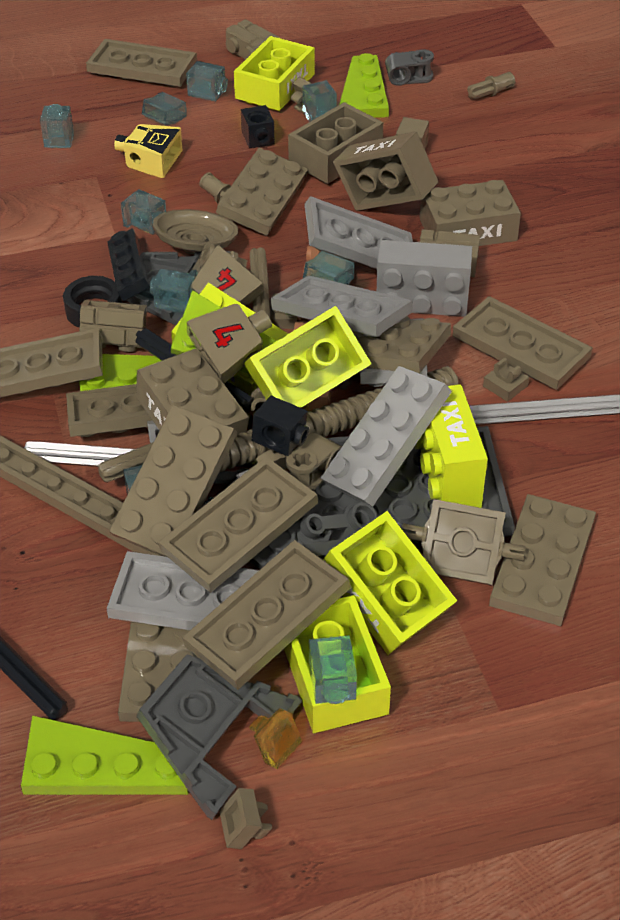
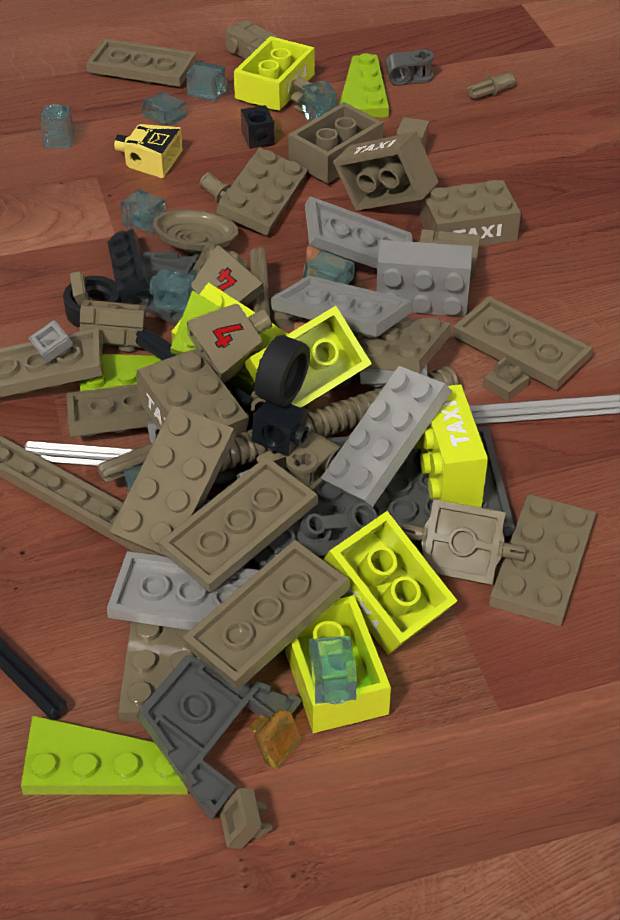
none -> light grey tile [28,320,73,363]
none -> dark tan tile [70,271,92,305]
none -> black tyre [254,335,310,407]

